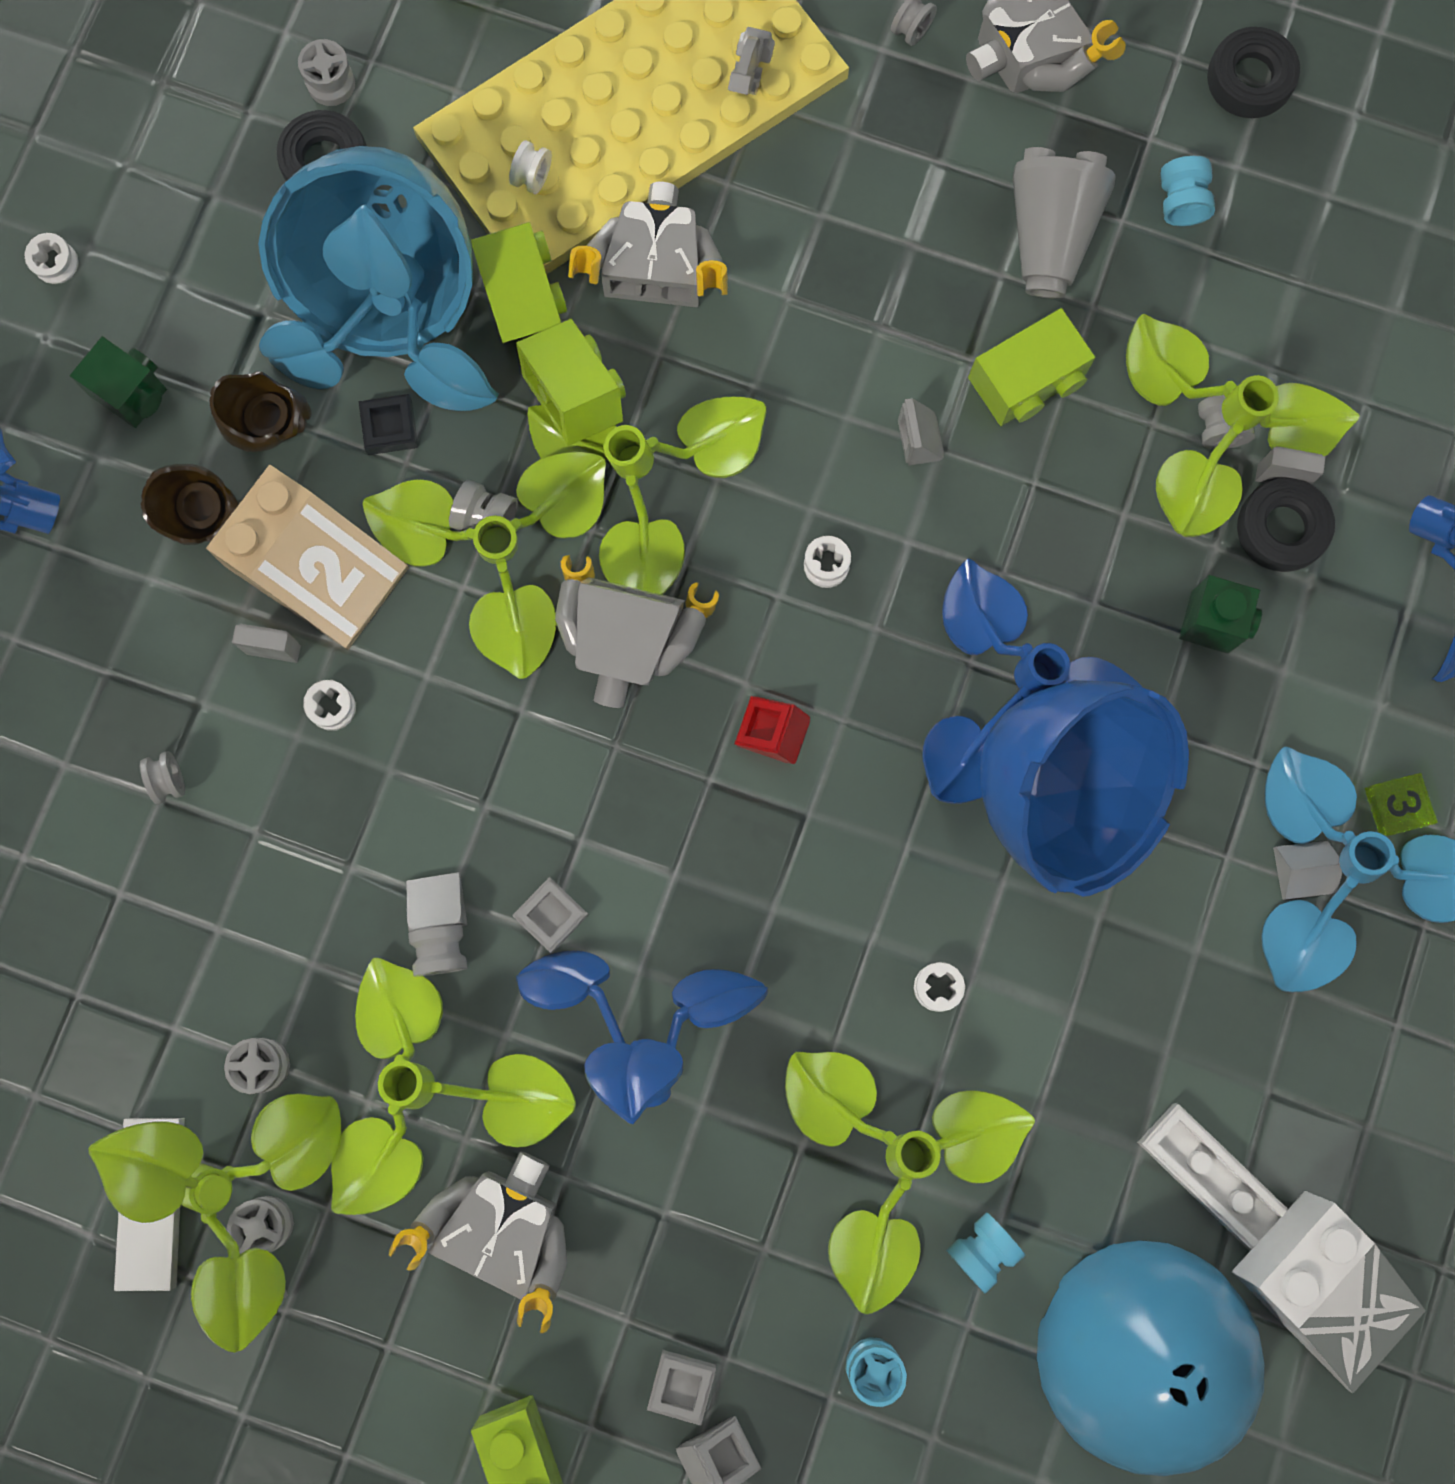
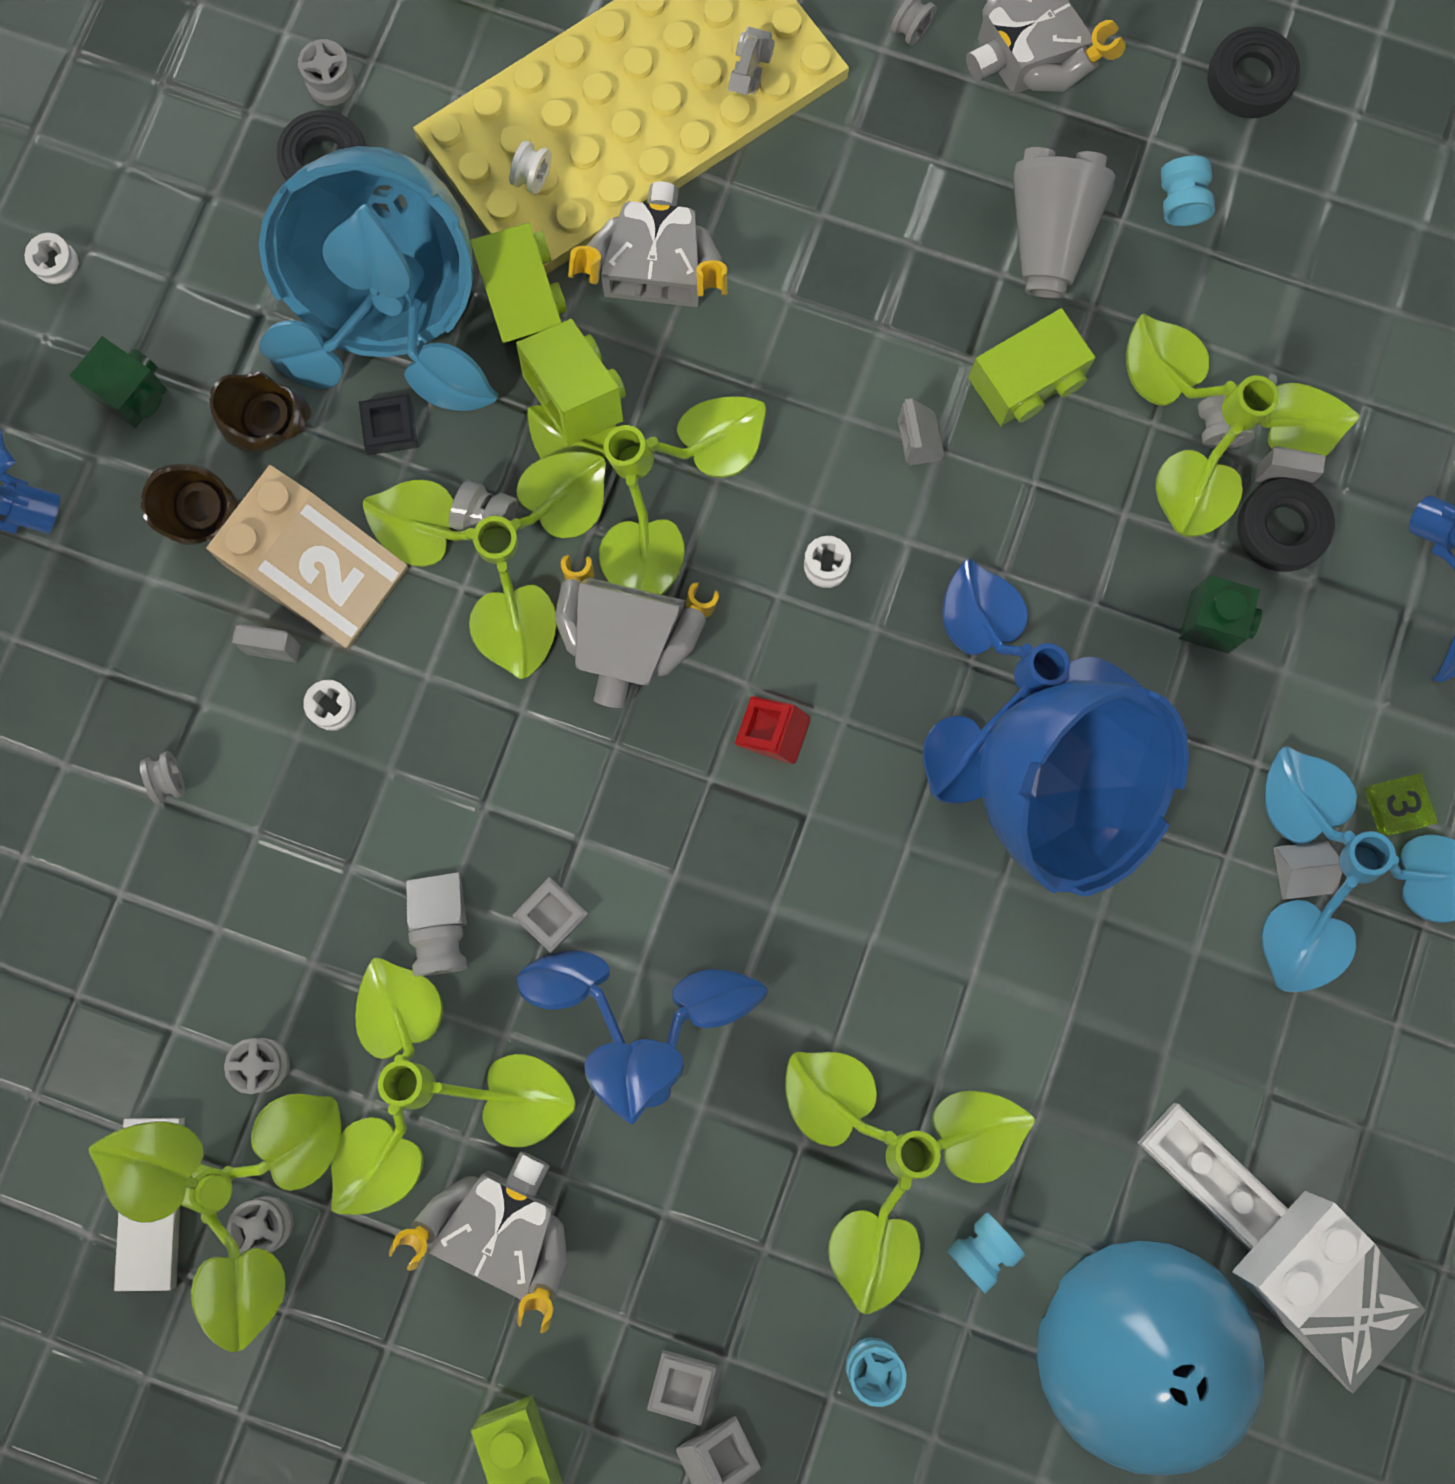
white bush [914,962,965,1012] -> none

